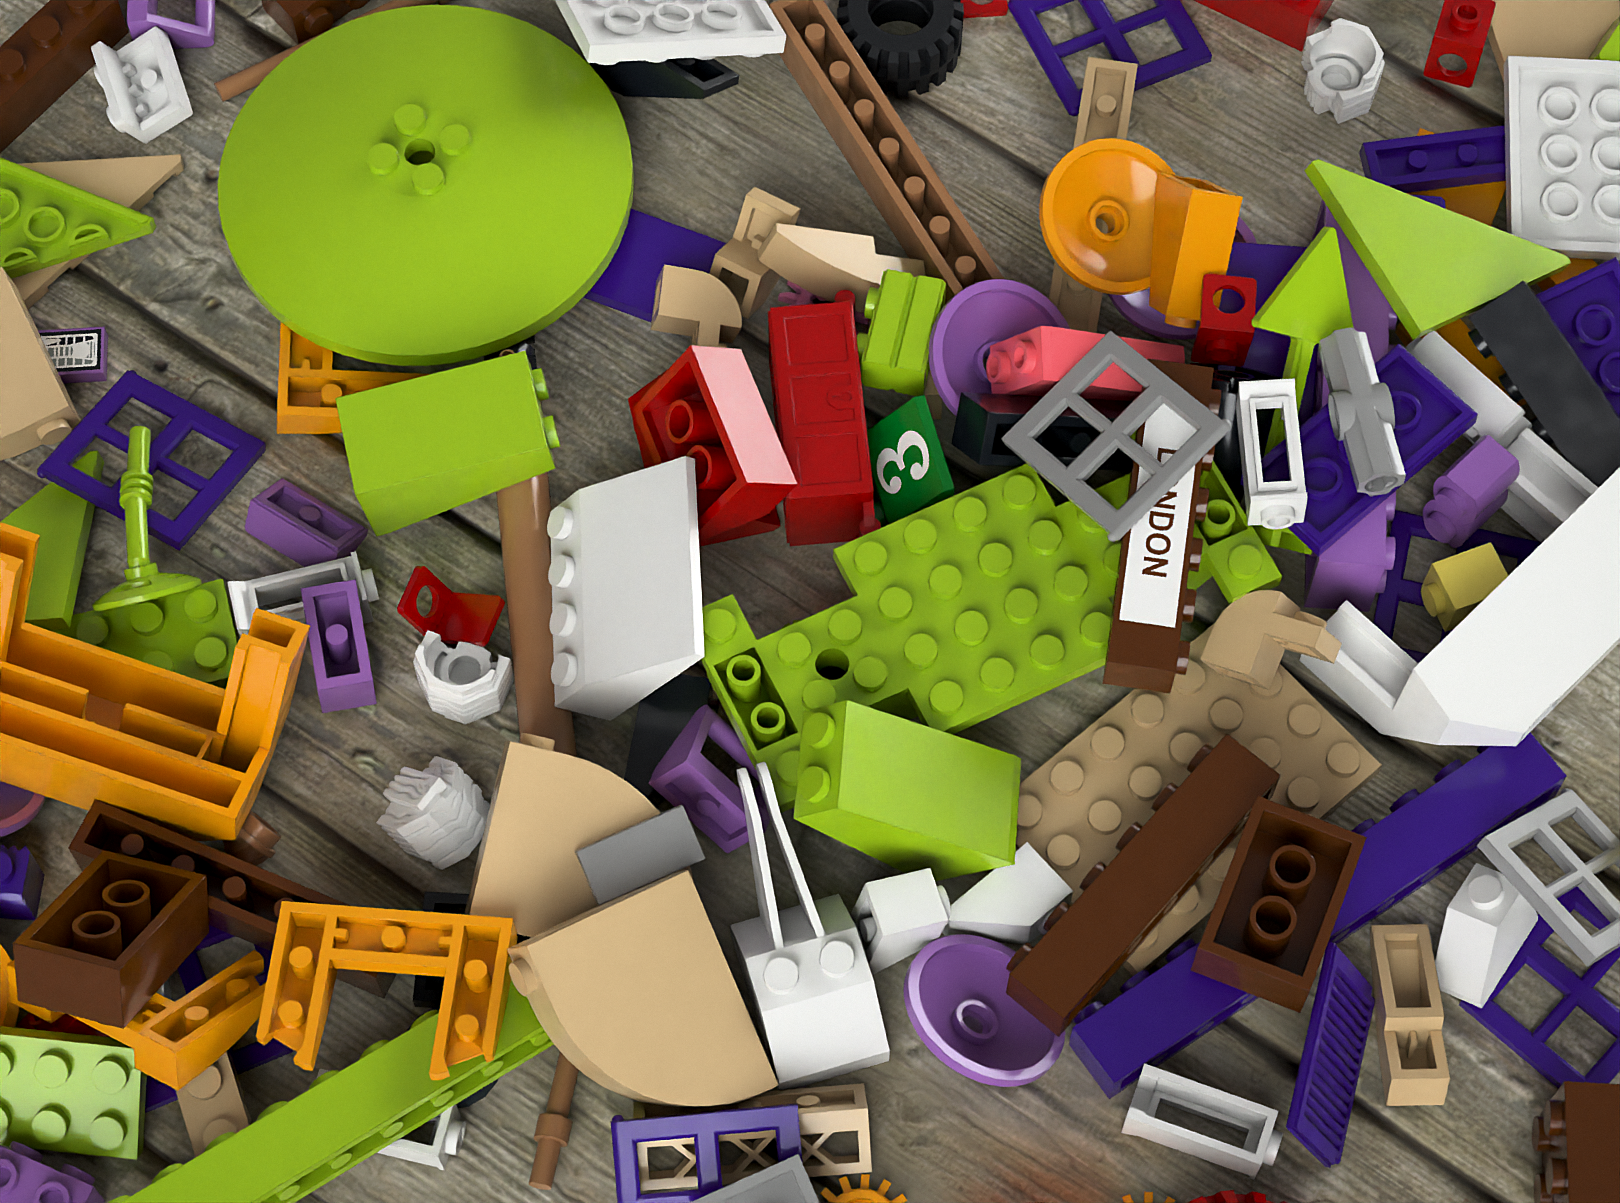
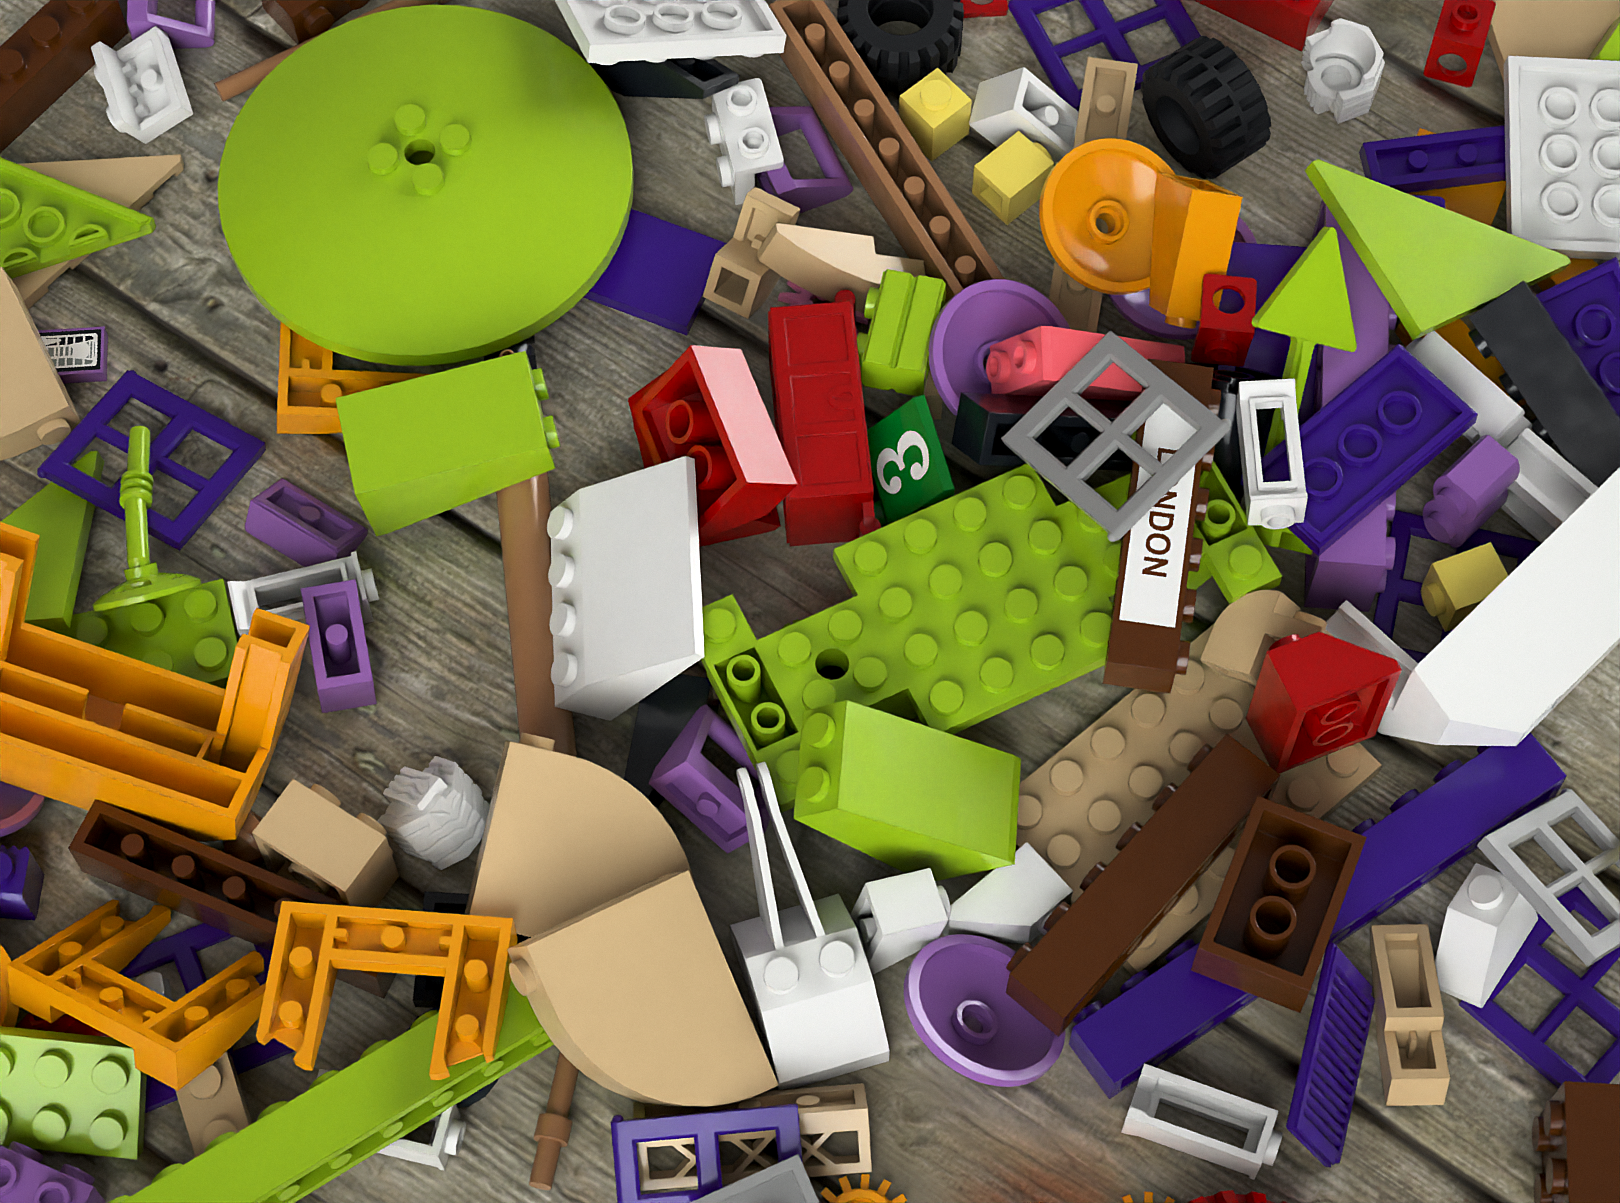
reddish brown brick [13,850,210,1029] -> none
red bracket [397,566,505,647] -> none
white hair [413,630,514,724] -> none
light grey tile [575,805,706,905] -> none
tan brick [650,264,742,348] -> none
light grey piece [1318,327,1406,496] -> none
none -> tan brick [252,779,399,908]
none -> white bracket [704,78,784,205]
none -> medium lavender tile [755,106,853,214]
none -> light yellow brick [899,68,972,162]
none -> white slope [969,67,1079,162]
none -> light yellow brick [972,131,1054,225]
none -> black tyre [1141,36,1271,179]
none -> red slope [1246,631,1402,774]

